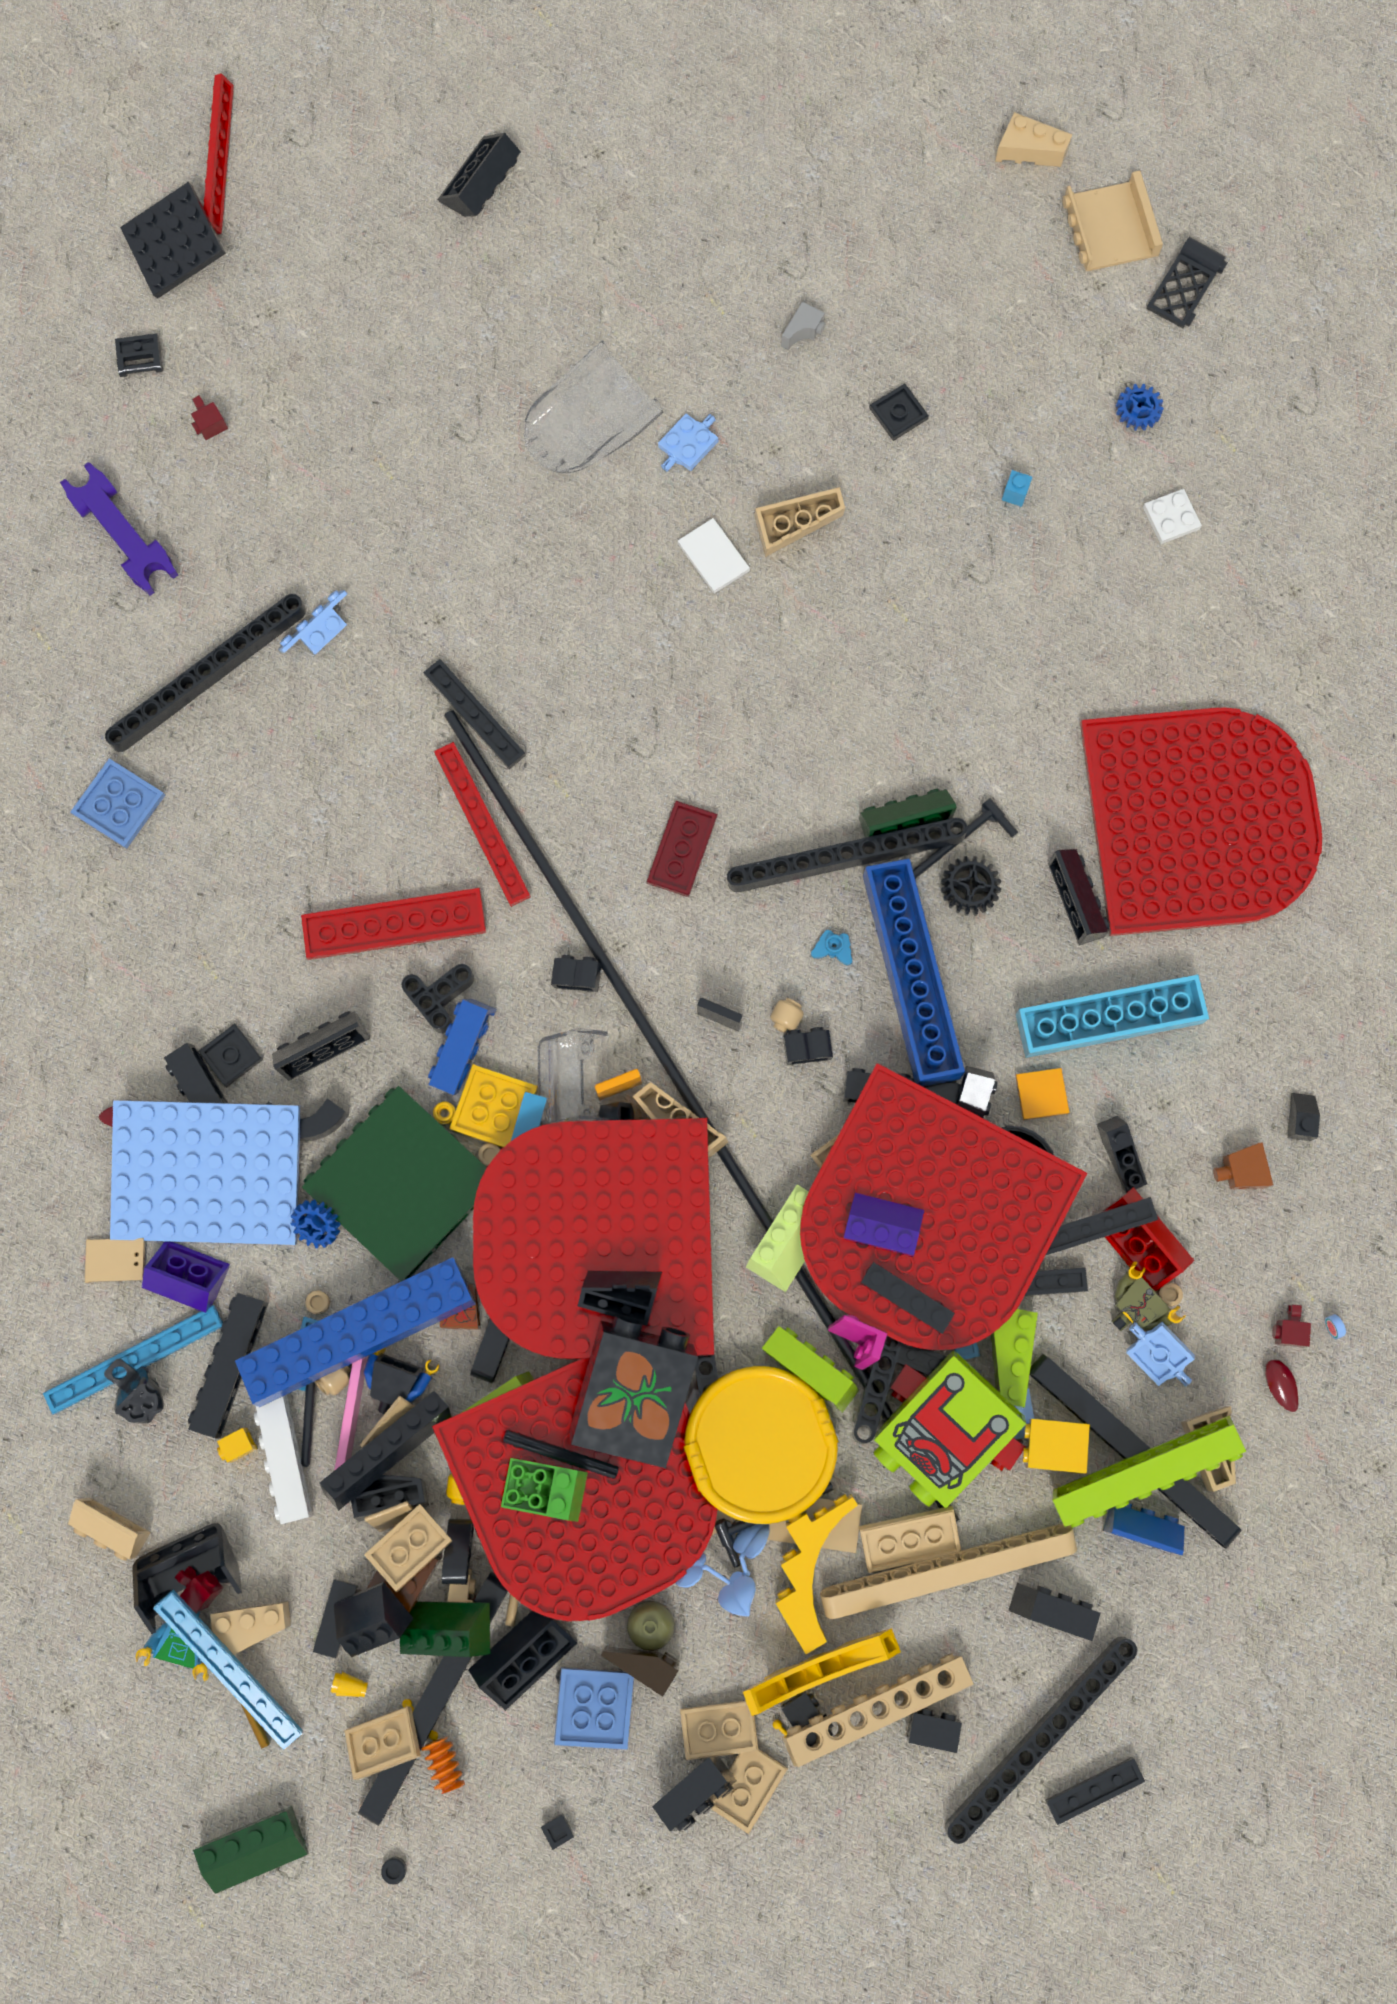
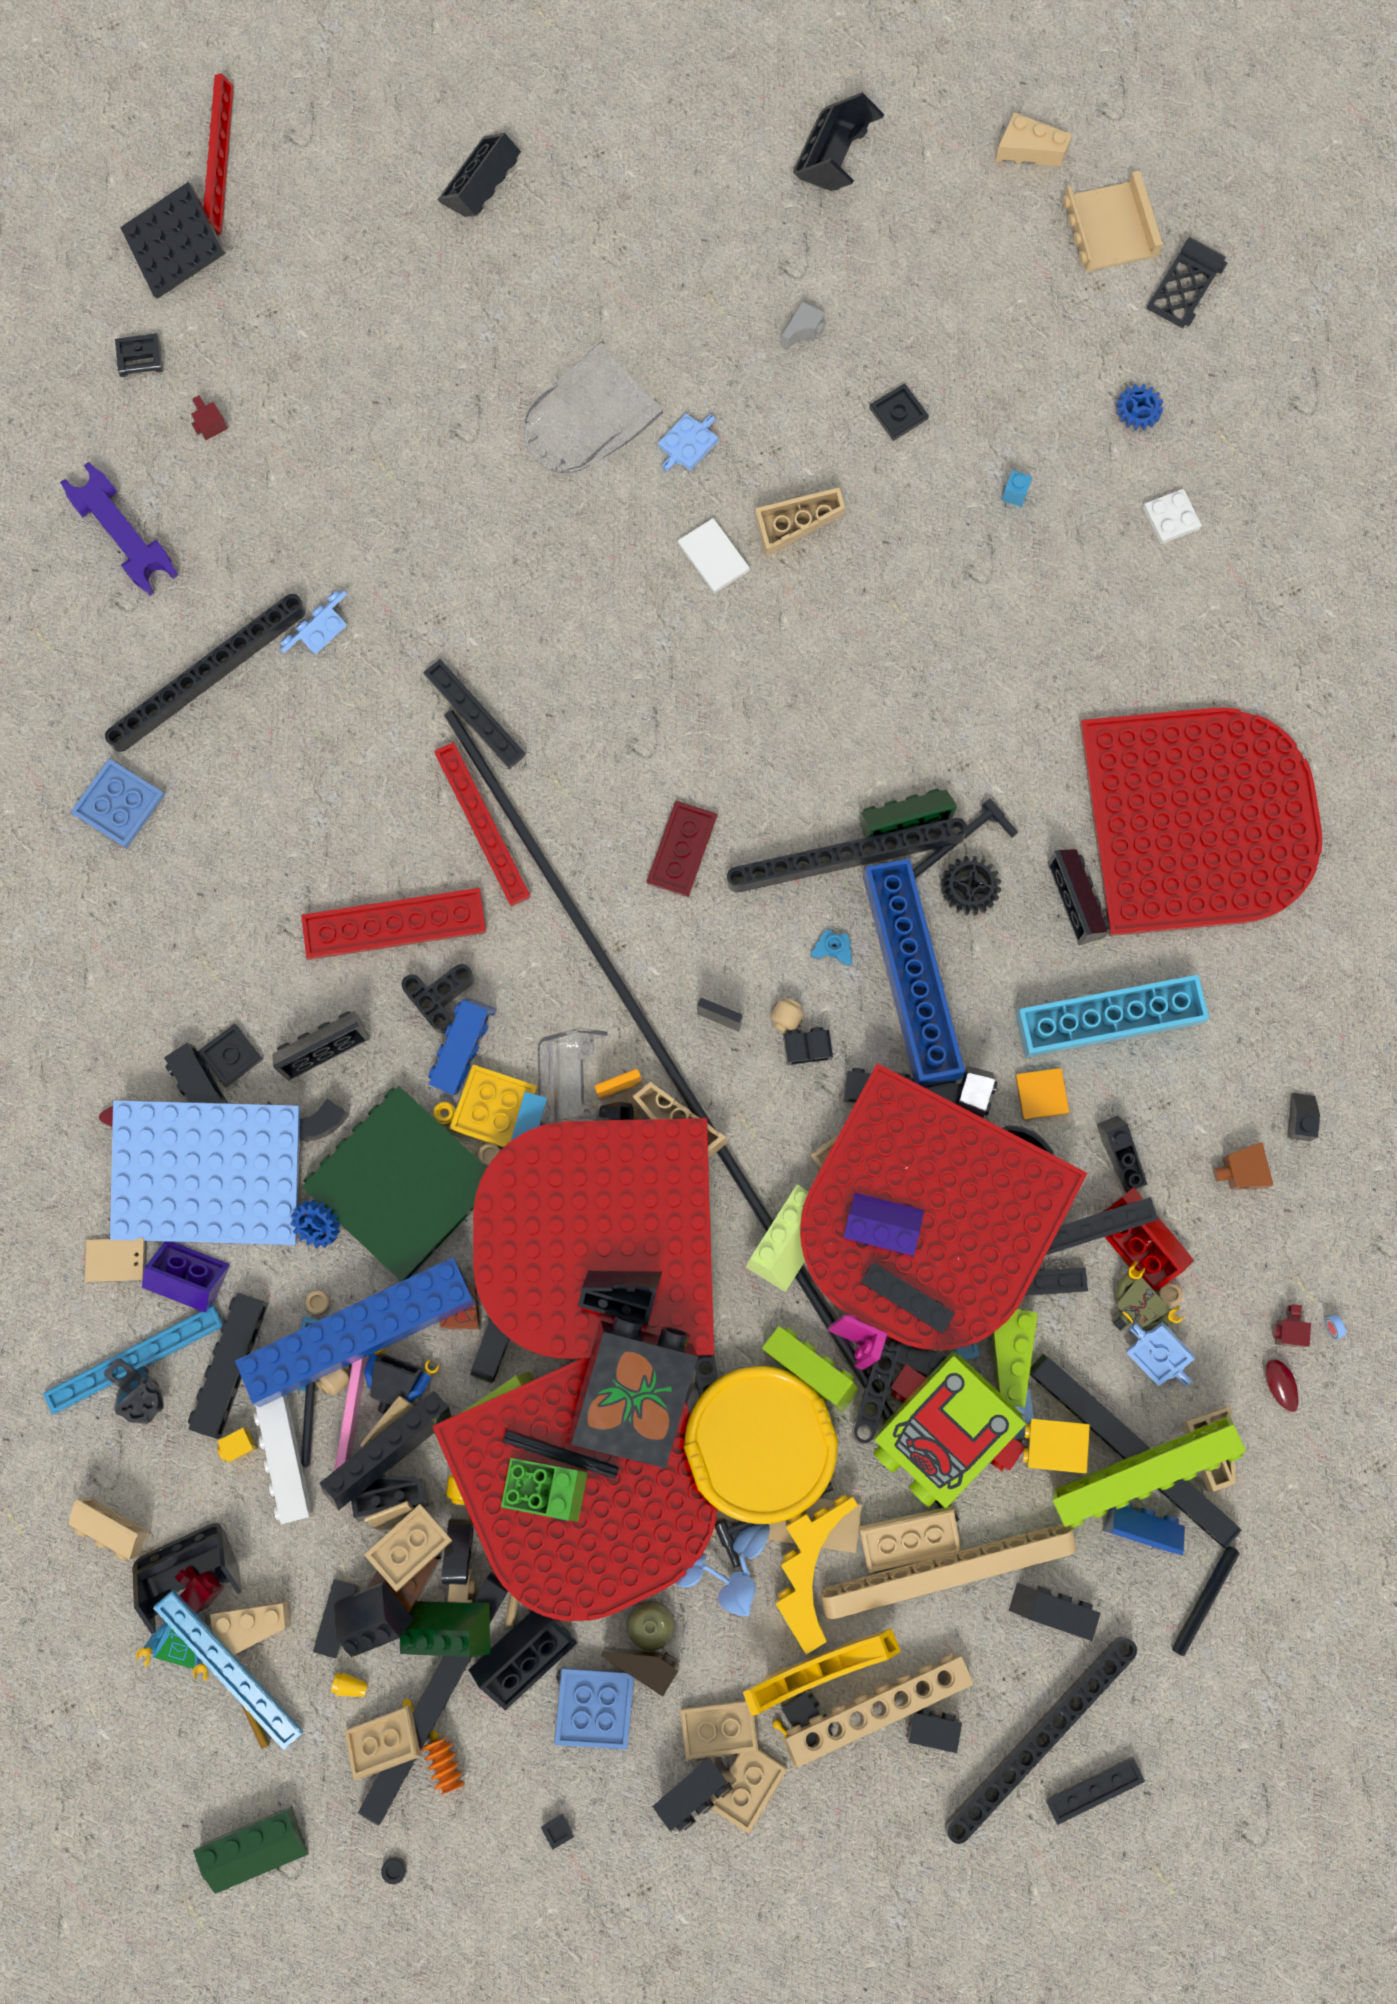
black brick [551,955,602,992] -> none
none -> black windscreen [793,92,885,191]
none -> black axle [1172,1546,1240,1656]

